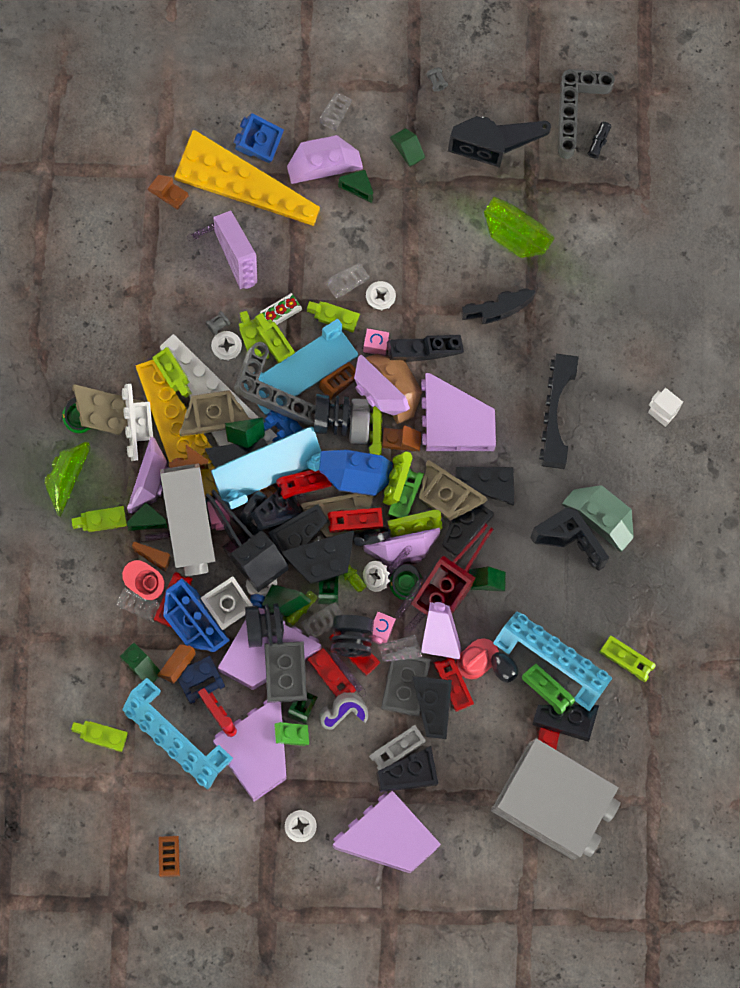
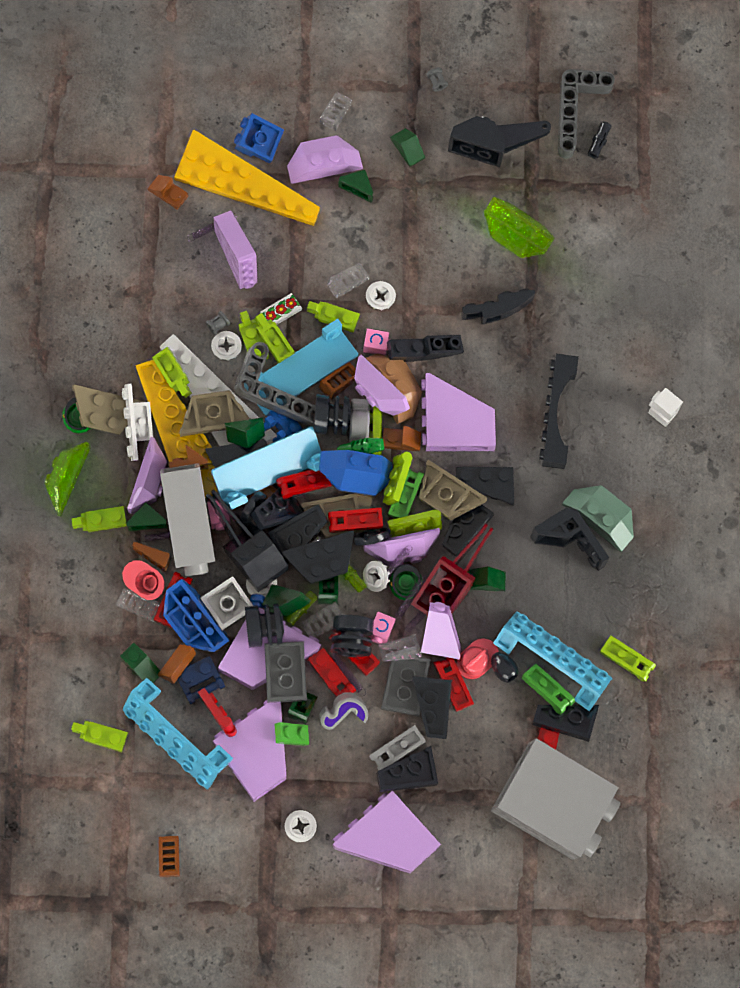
none -> green hinge [337,438,384,454]

